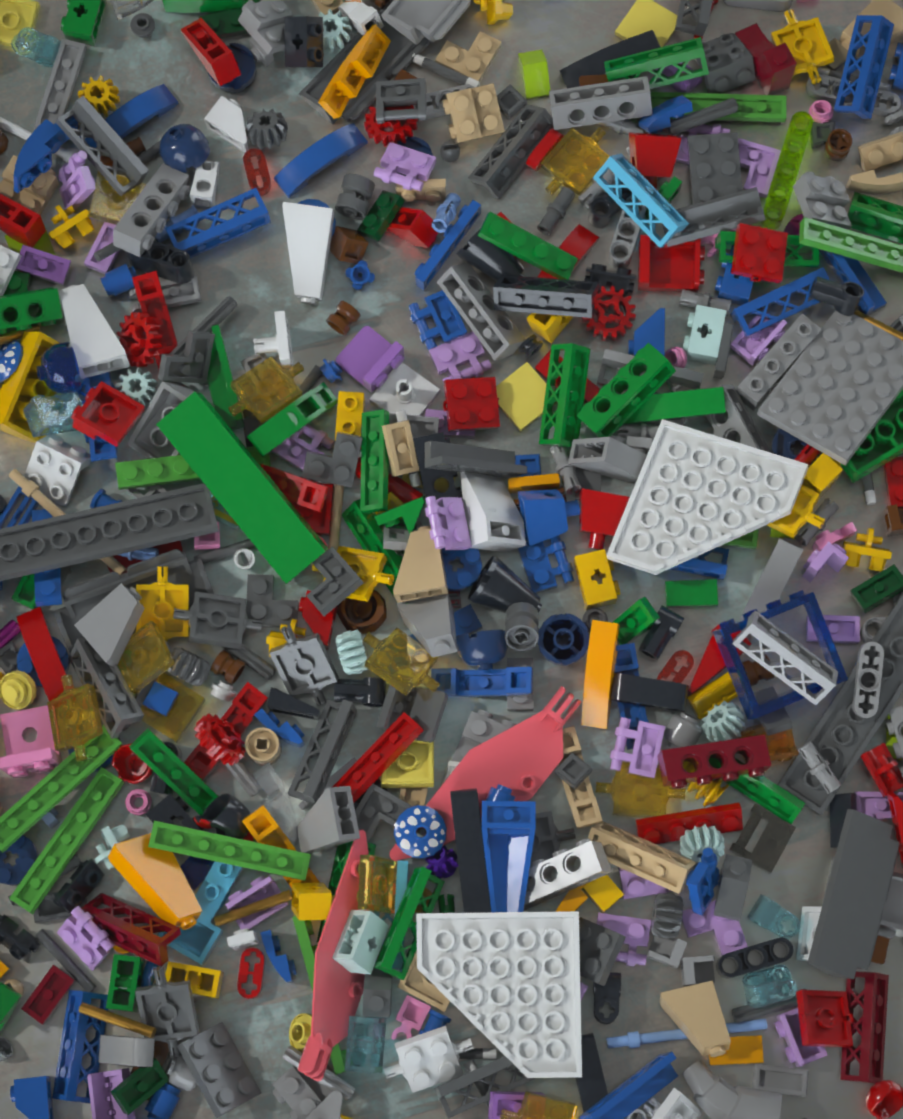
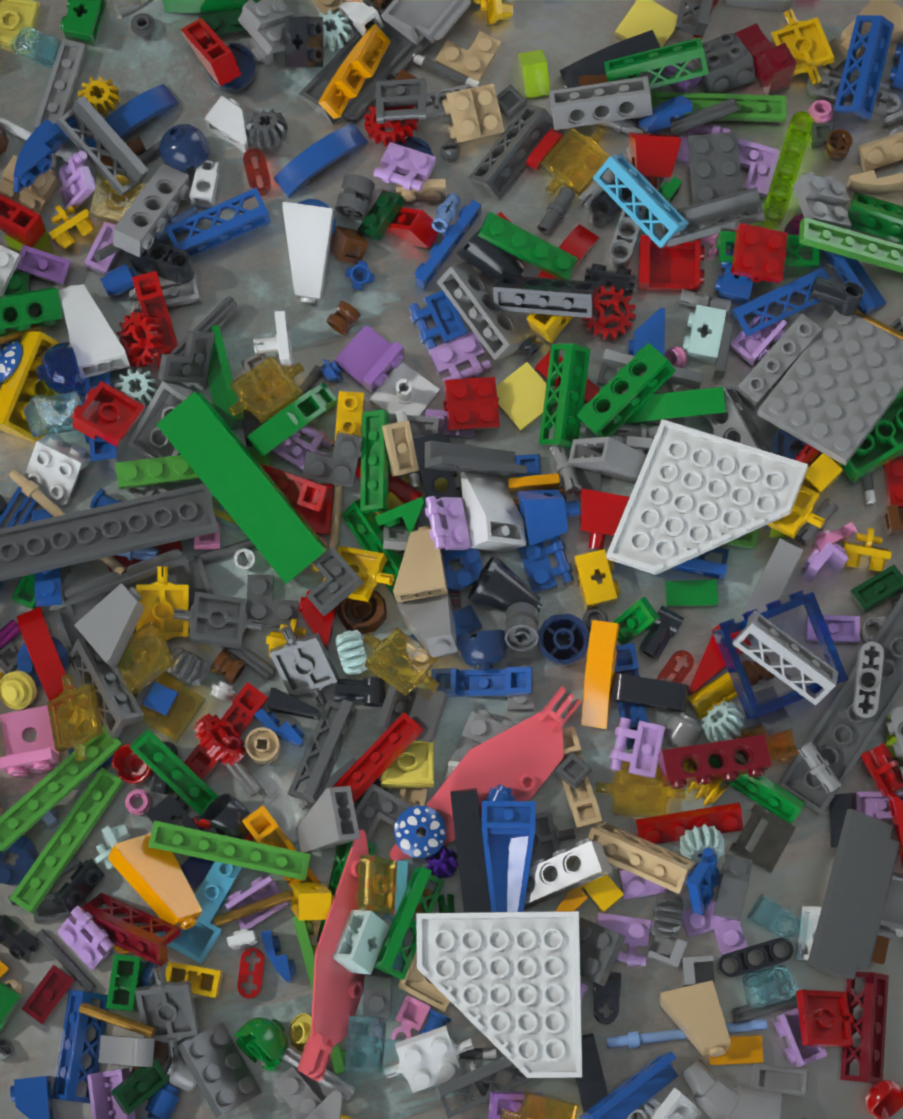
none -> green cylinder [234,1017,288,1071]

